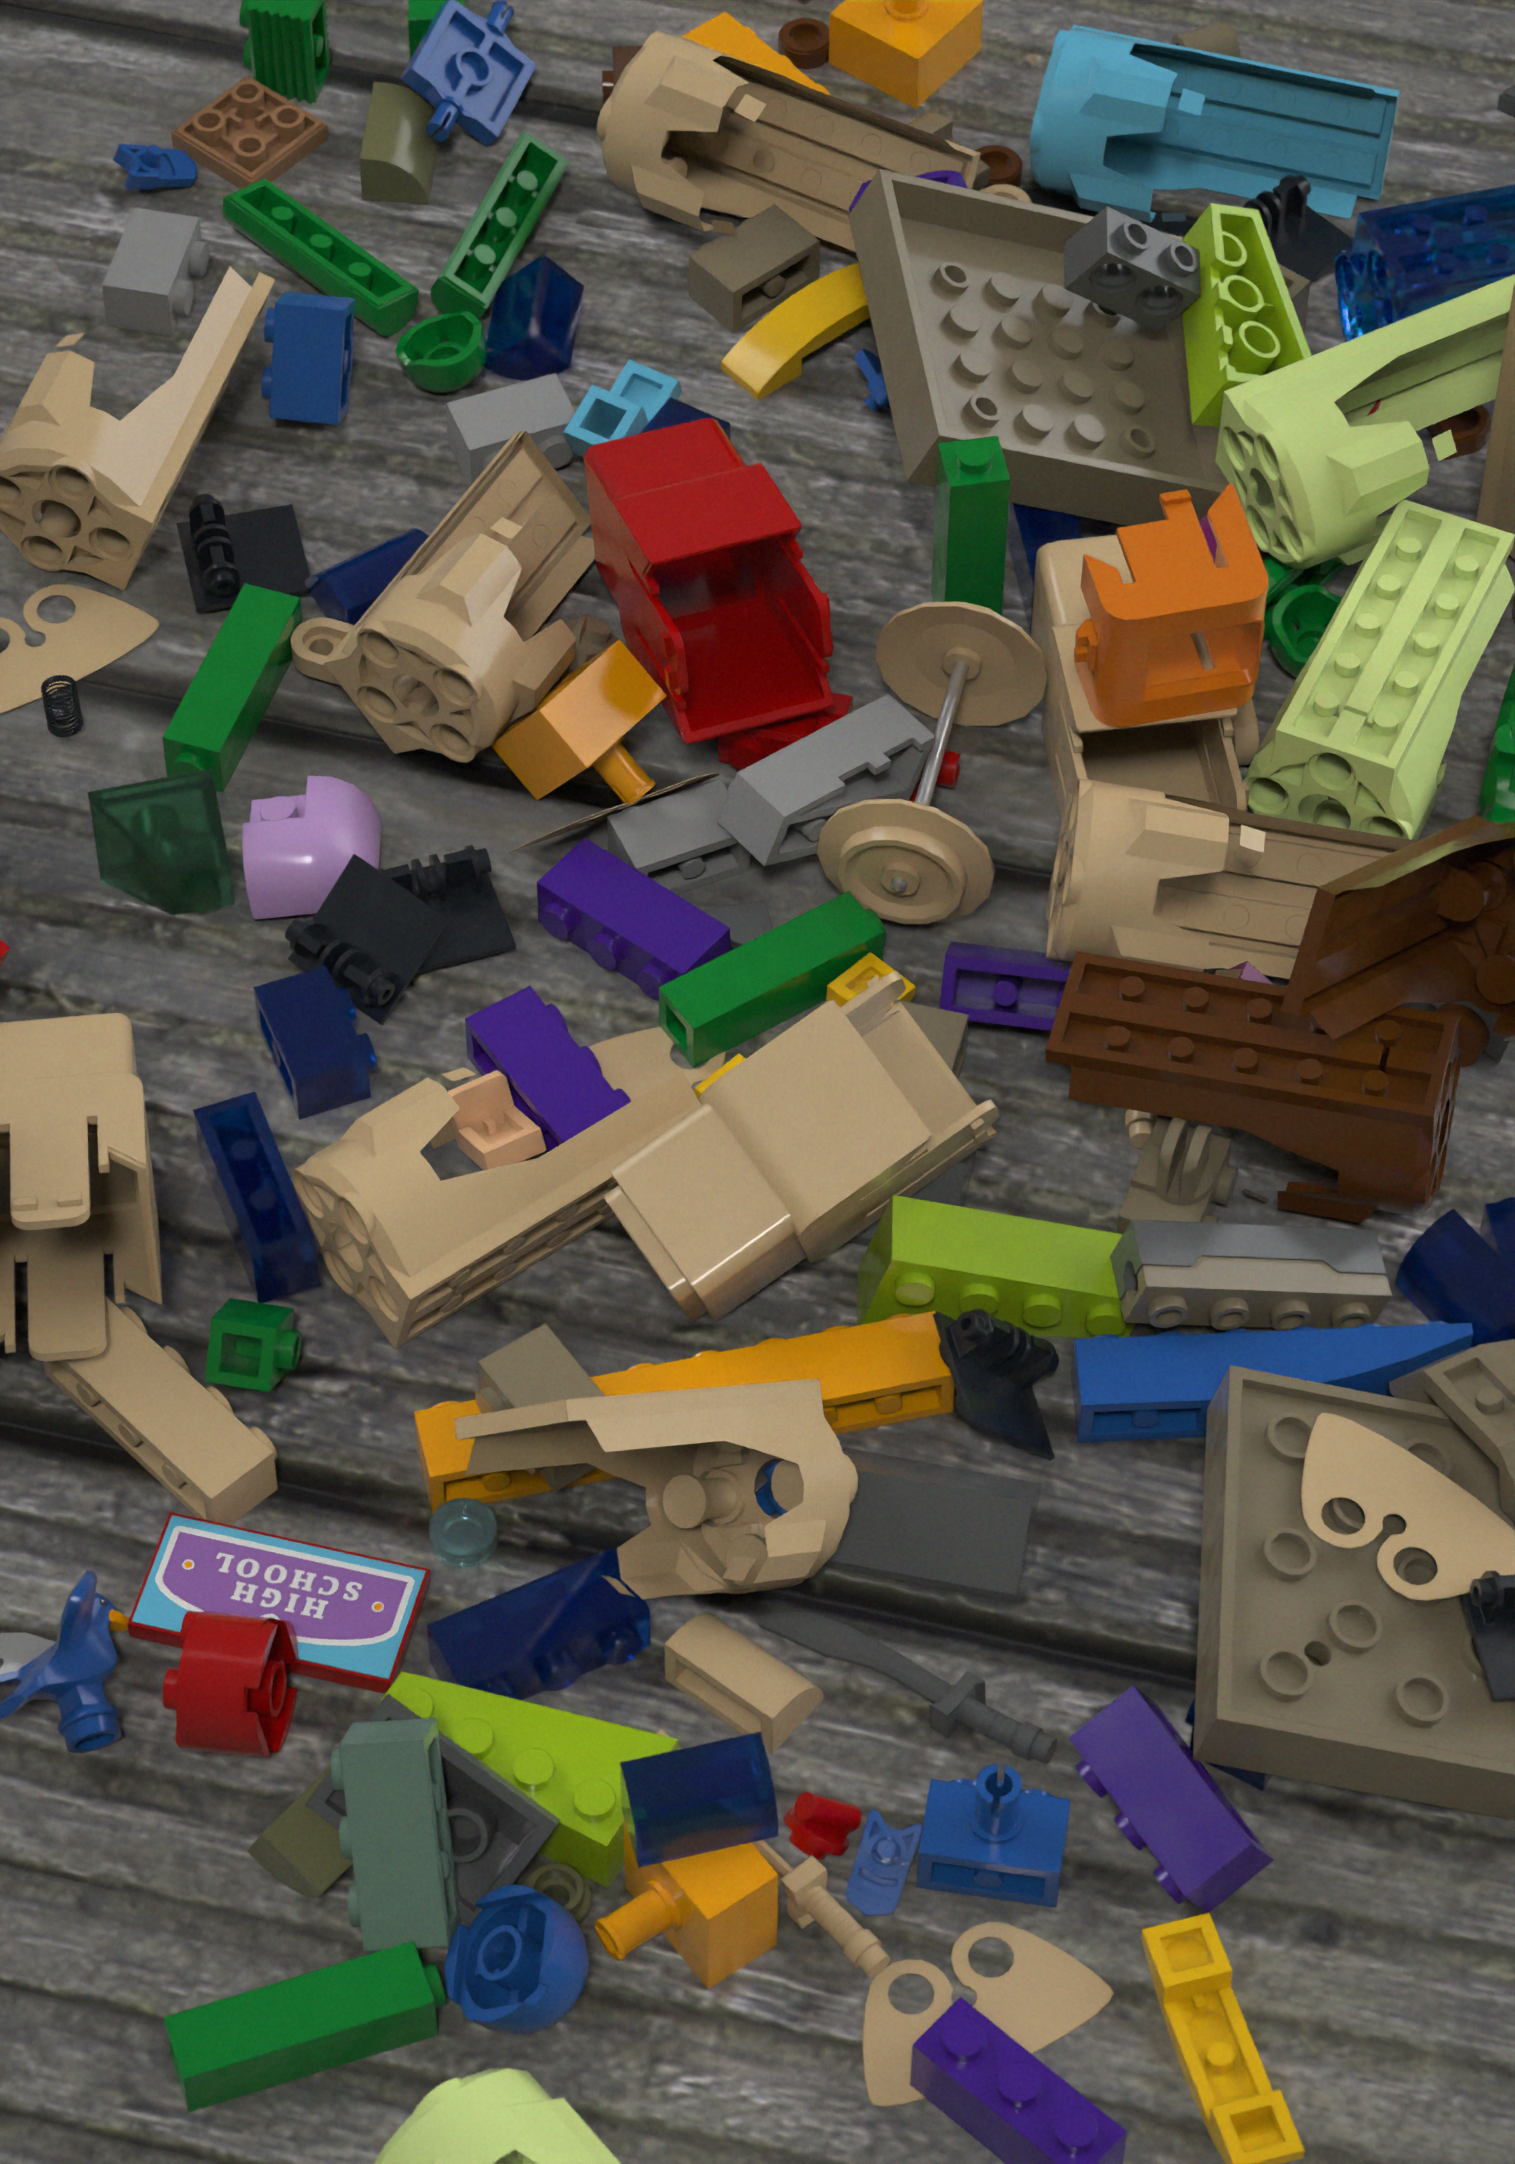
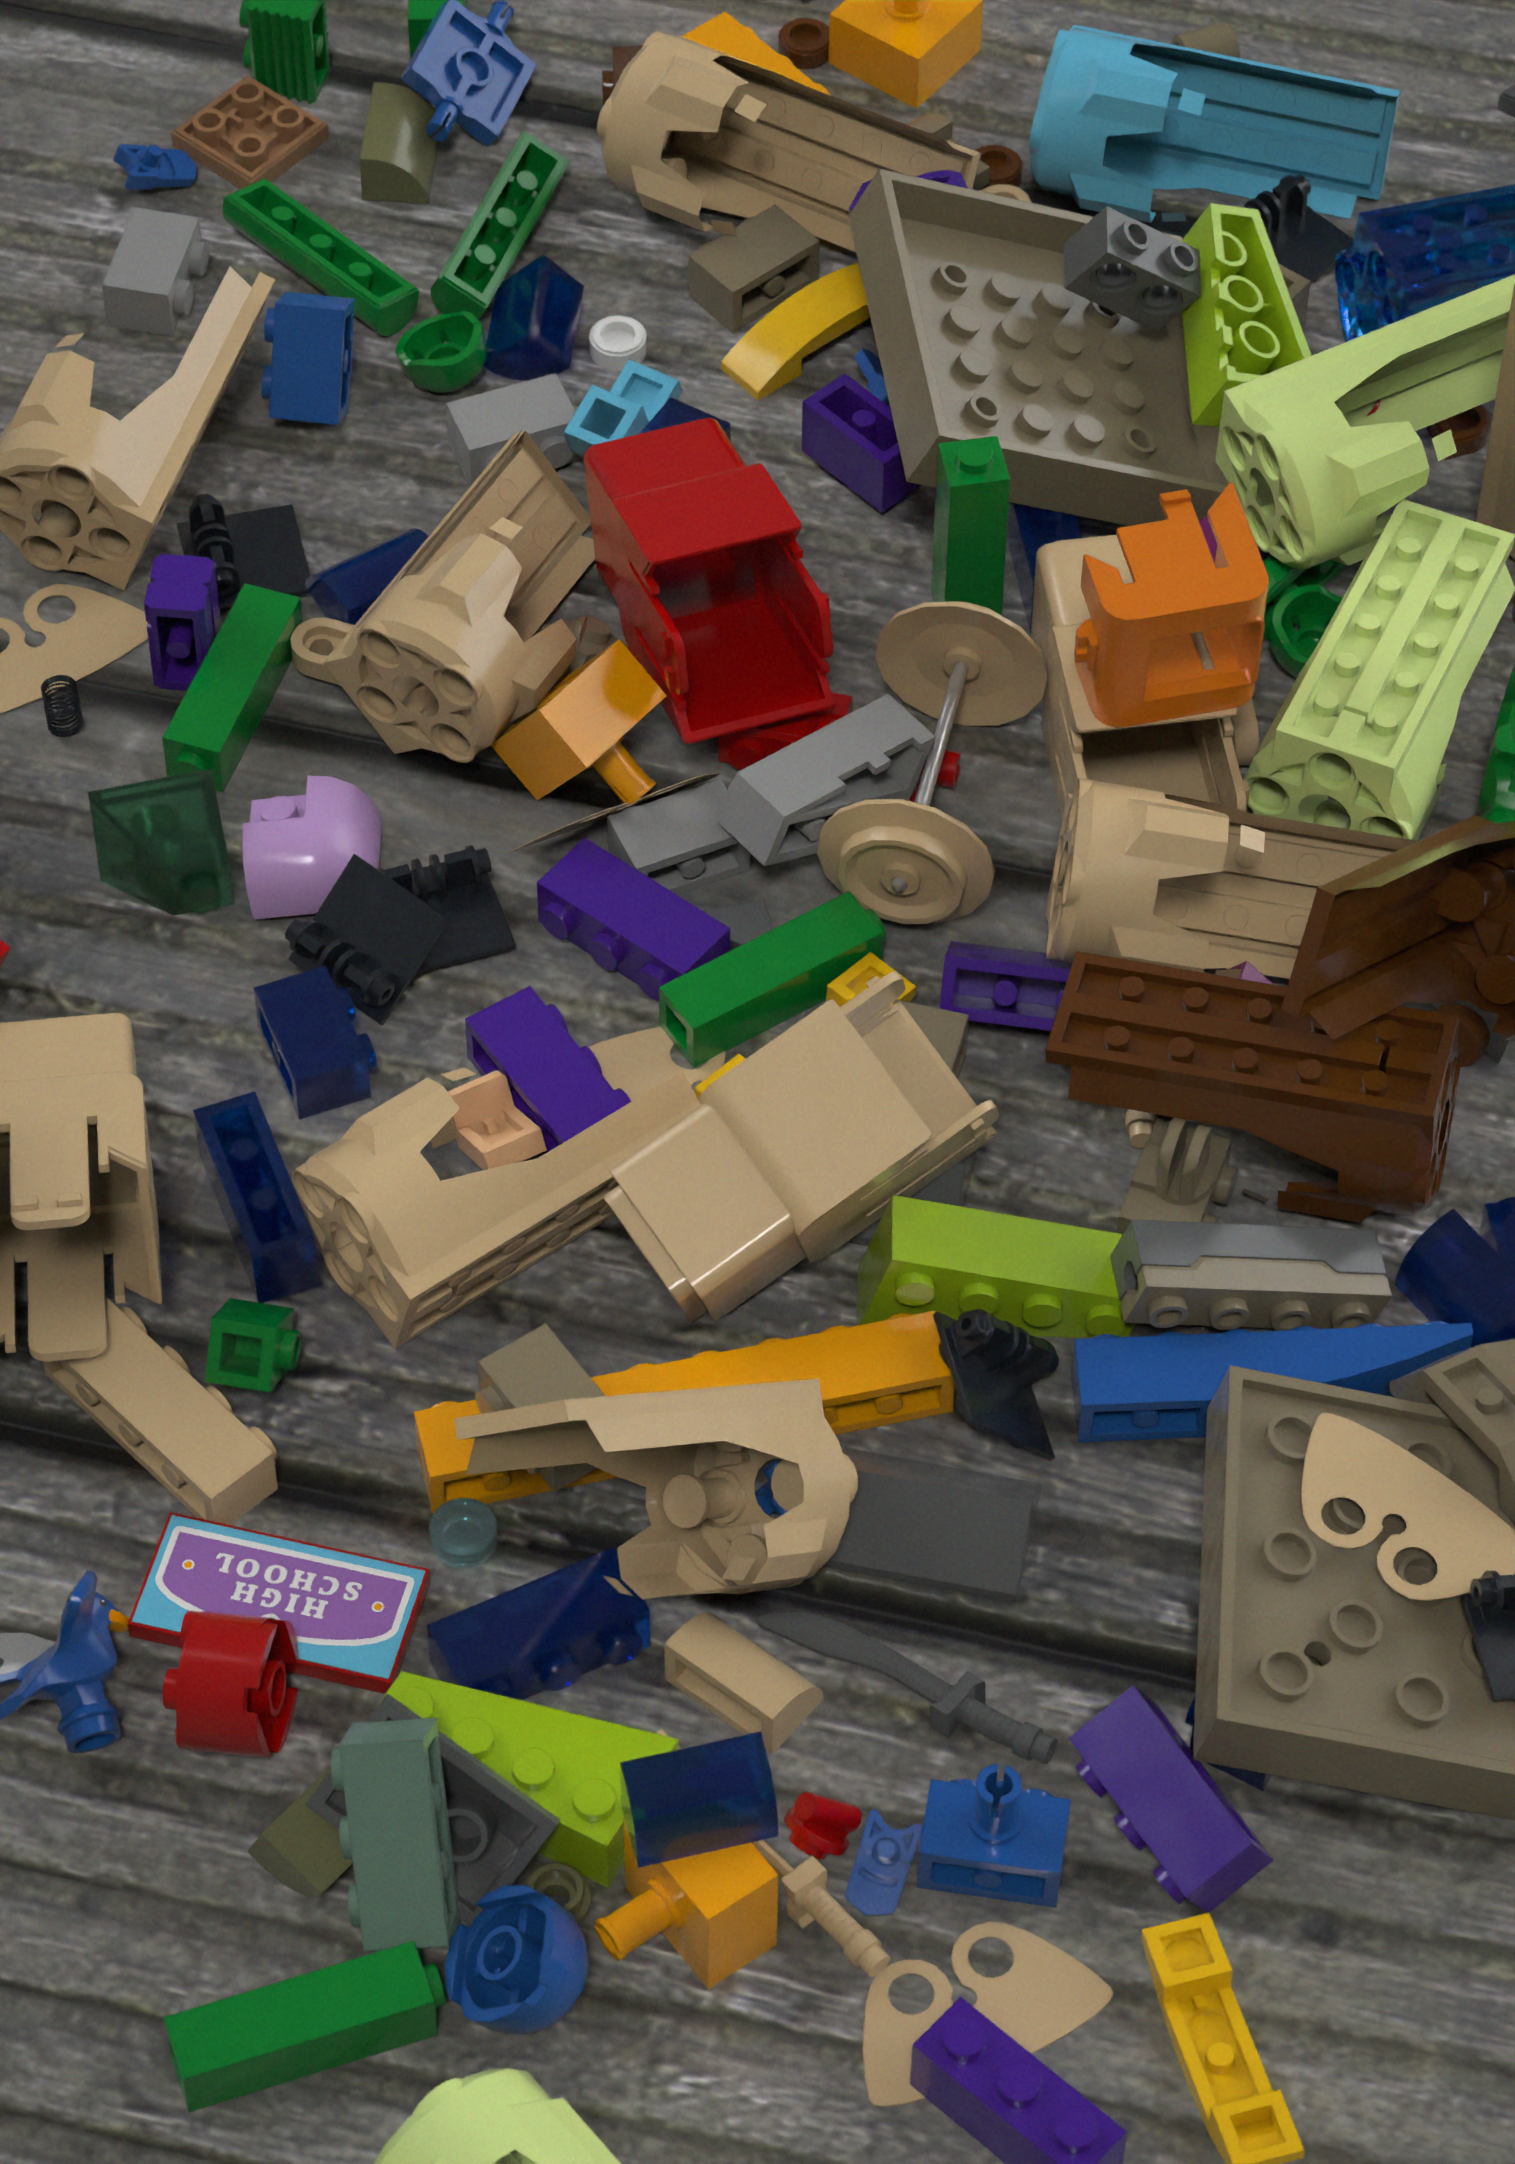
none -> dark purple brick [144,554,221,691]
none -> white tile [589,316,647,371]
none -> dark purple brick [801,373,922,513]

